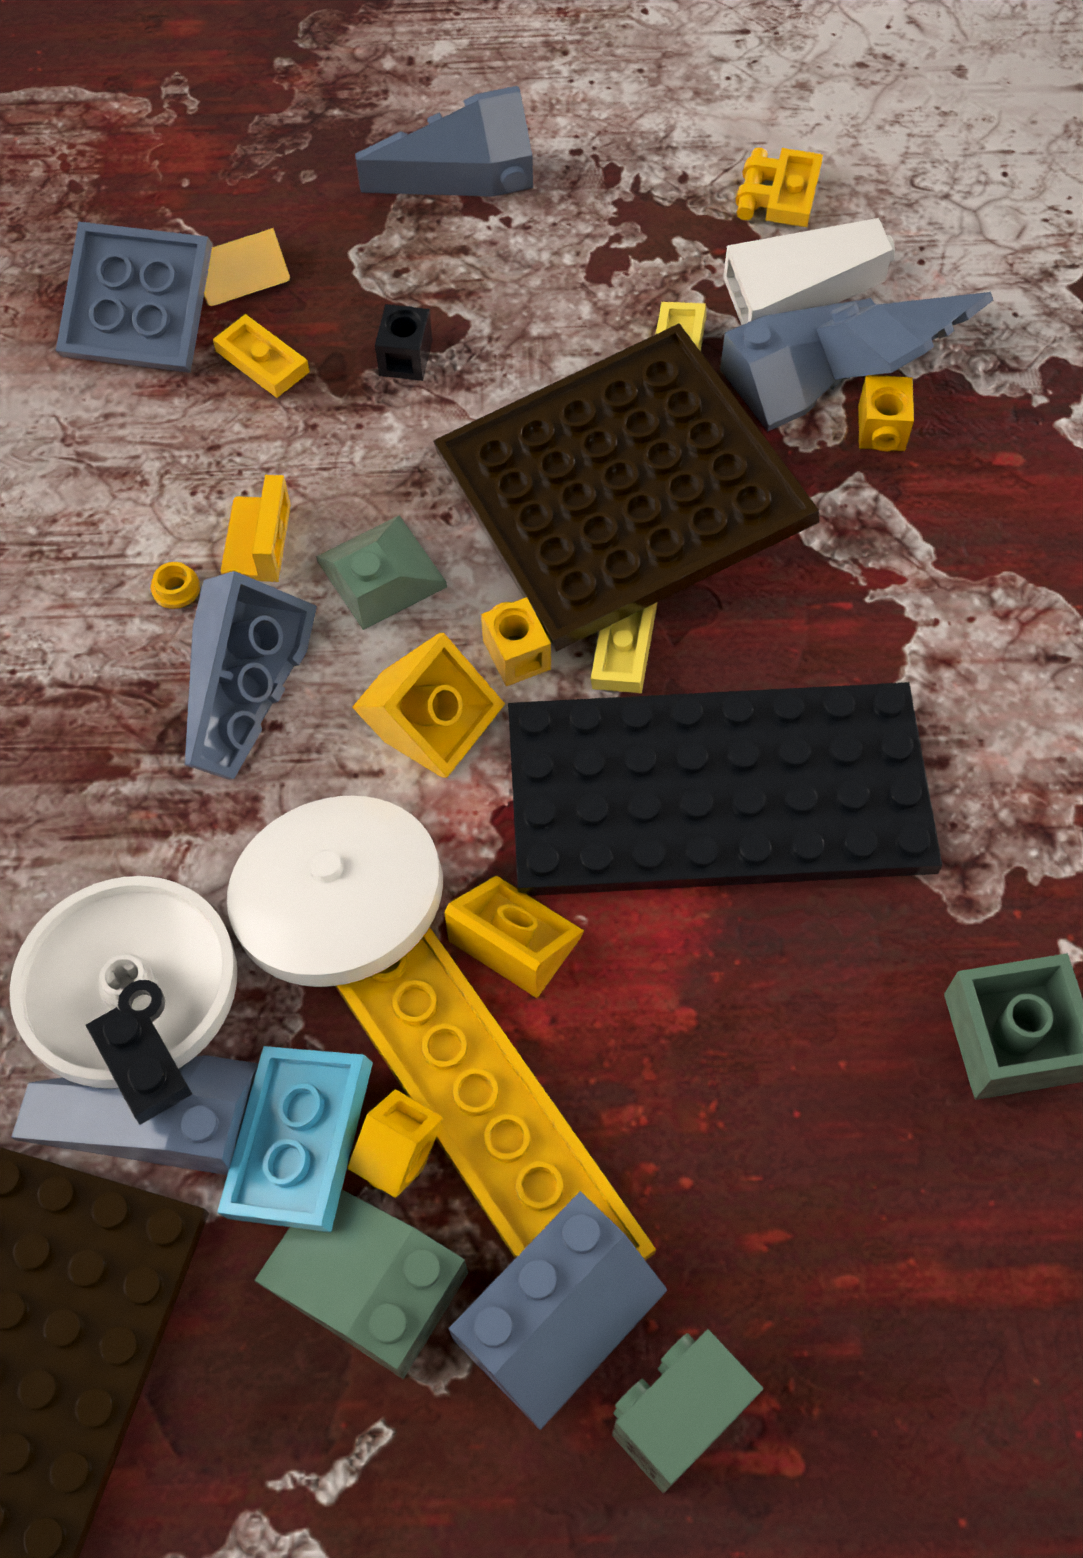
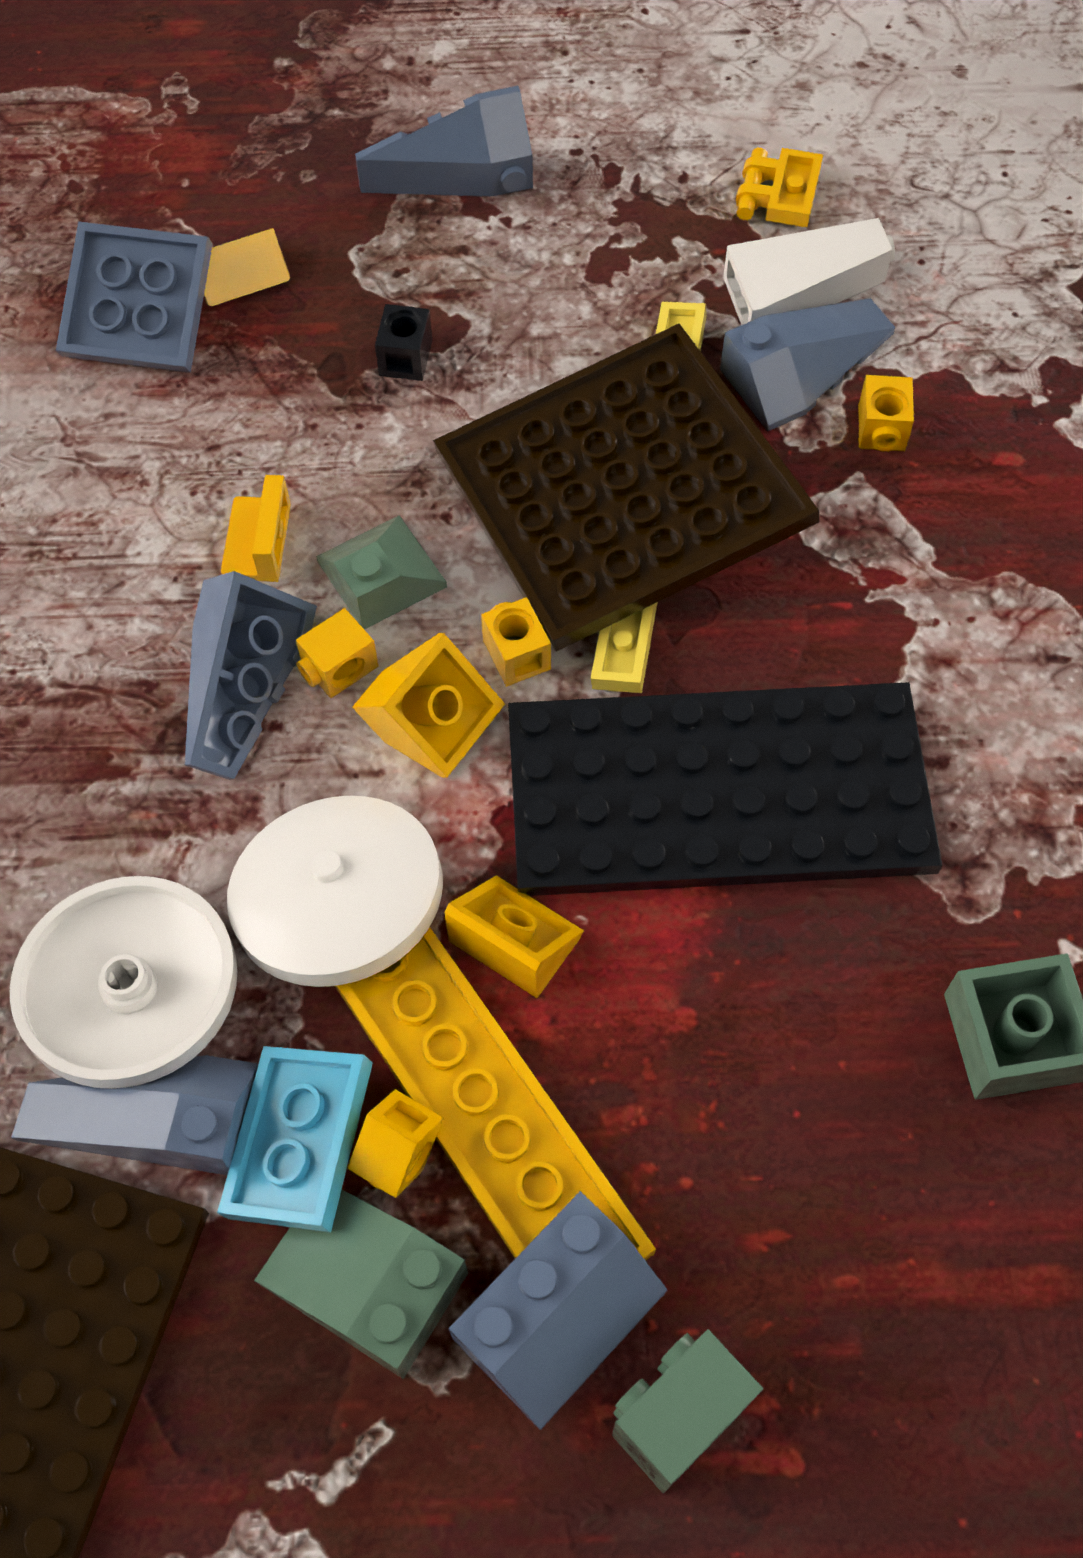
black hinge [85,980,192,1125] -> none
yellow plate [150,562,200,609] -> none
yellow plate [213,314,309,398] -> none
sand blue wedge [816,292,993,379] -> none
none -> yellow brick [296,608,379,698]

